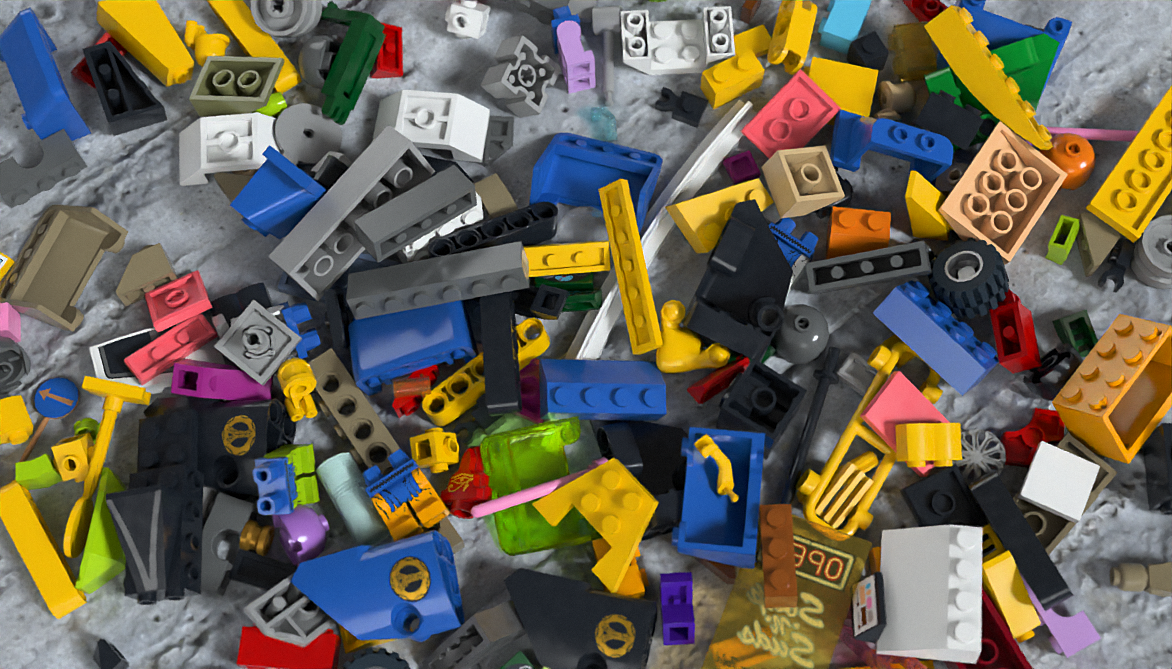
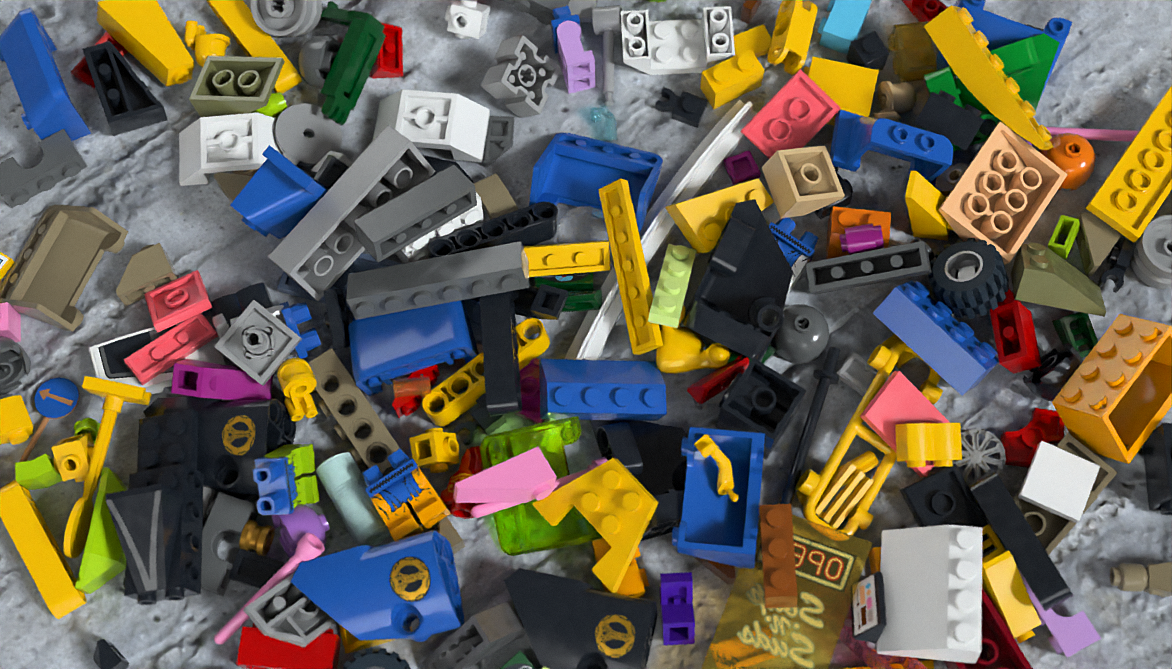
none -> bright pink piece [214,533,325,645]
none -> bright pink slope [453,447,556,503]
none -> yellowish green plate [648,244,696,328]
none -> magenta brick [840,223,884,255]
none -> olive slope [1011,243,1107,317]

